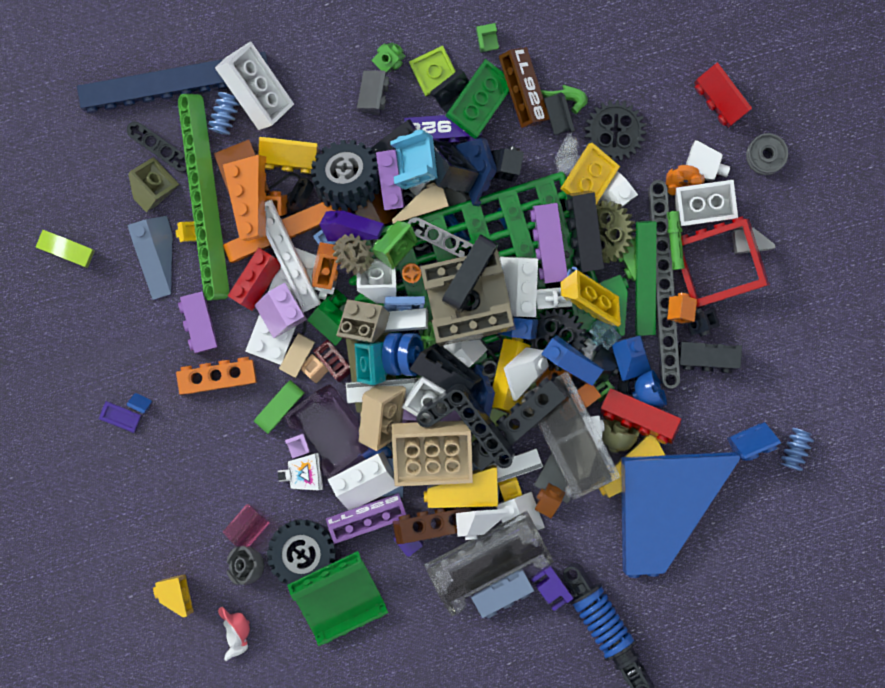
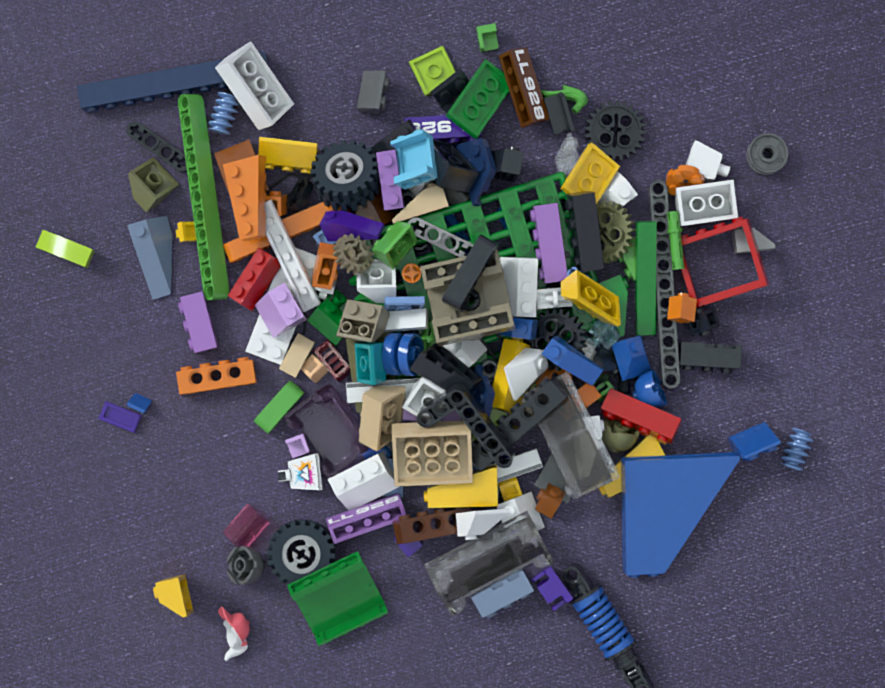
bright green brick [372,42,406,73] -> none
red slope [694,62,752,128] -> none

